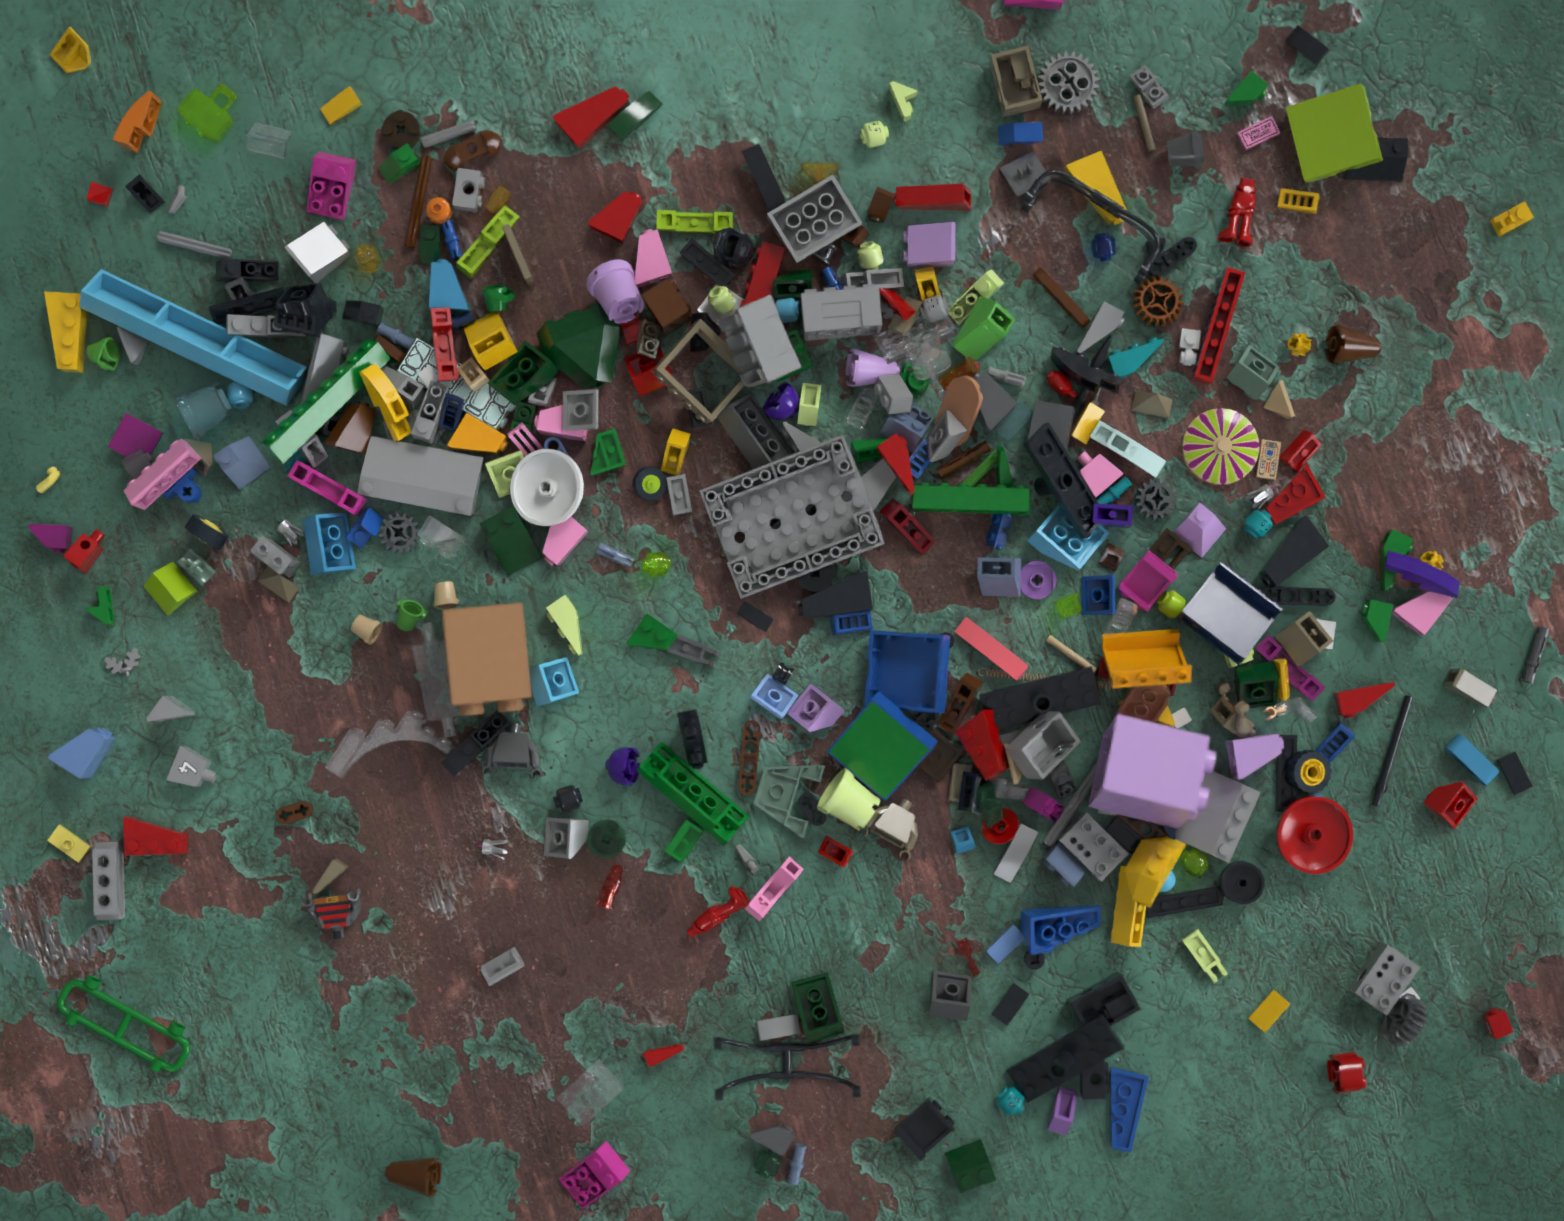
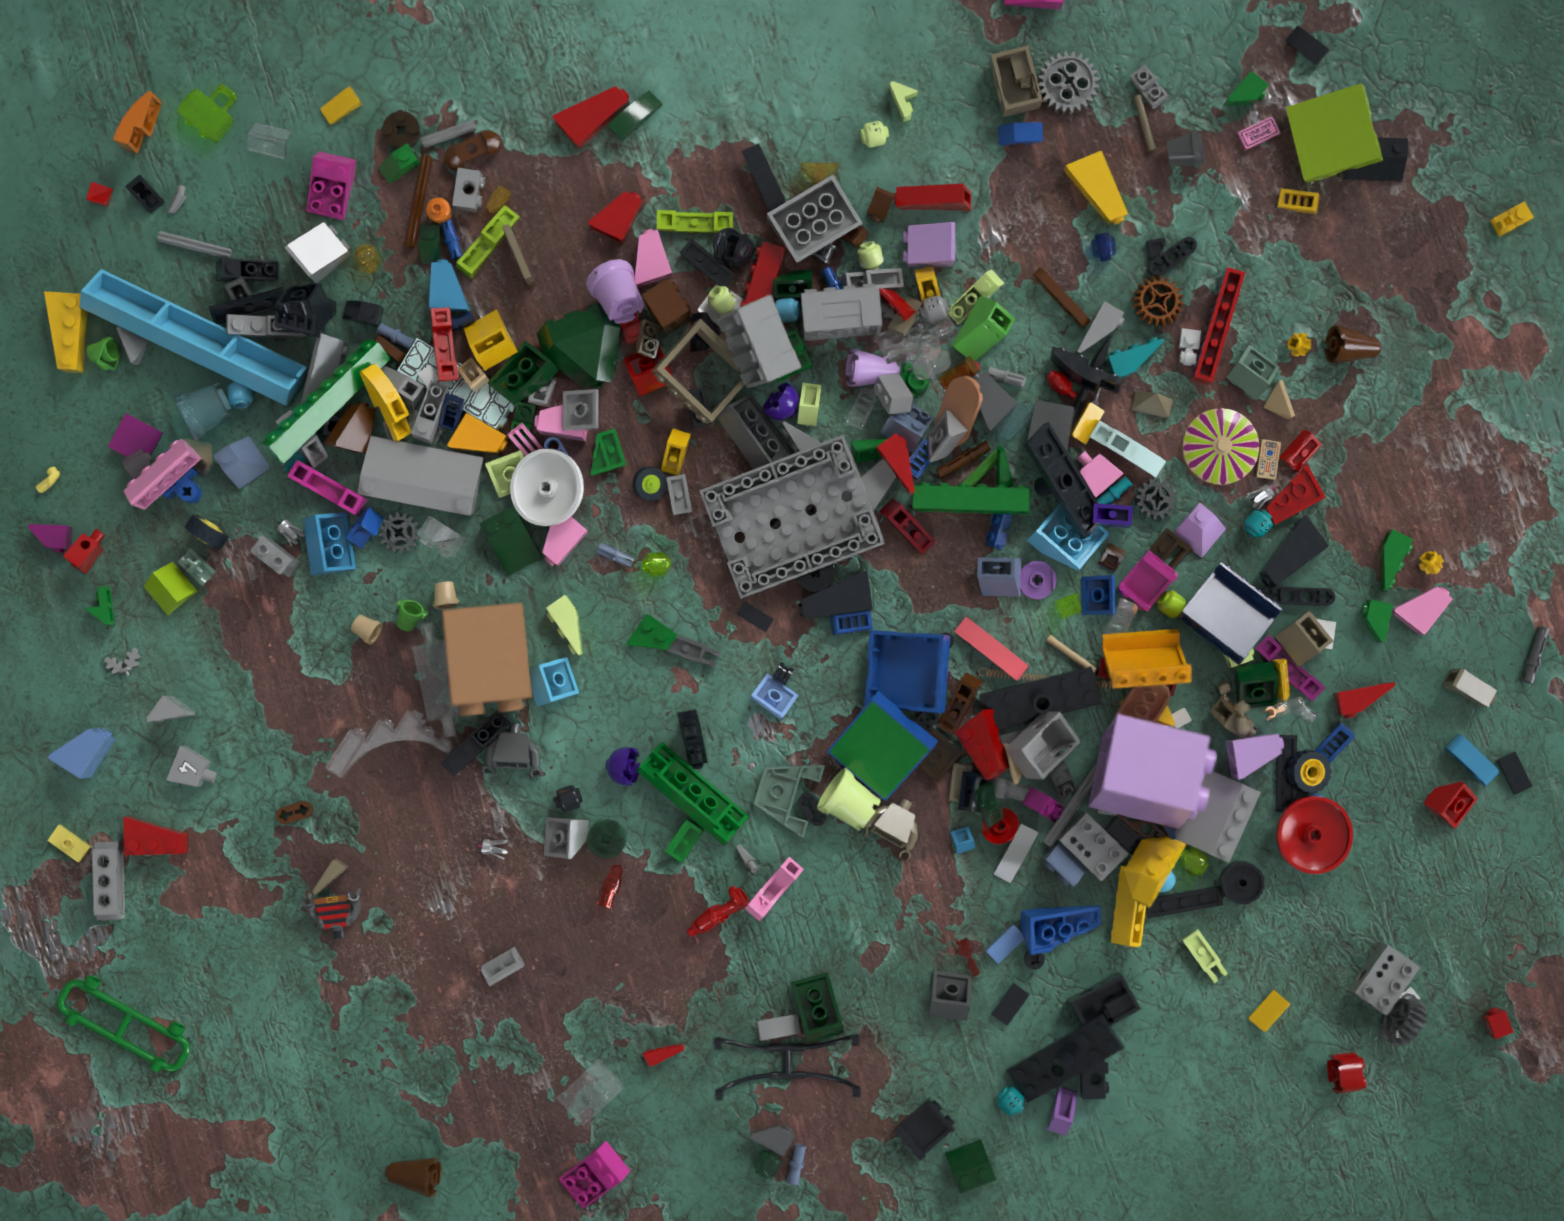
yellow slope [49,27,91,73] -> none
dark tan slope [257,566,300,603] -> none
green piece [482,284,515,311] -> none
reddish brown beam [738,720,761,795] -> none
lavender slope [787,684,844,732] -> none
red slope [817,836,853,868] -> none
flat silver piece [1000,151,1051,198] -> none
black bar [1021,170,1160,285] -> none
blue wing [1110,1067,1149,1153] -> none
red piece [1217,178,1256,247] -> none
black bar [1372,695,1413,807] -> none
dark purple slope [1384,550,1460,598] -> none

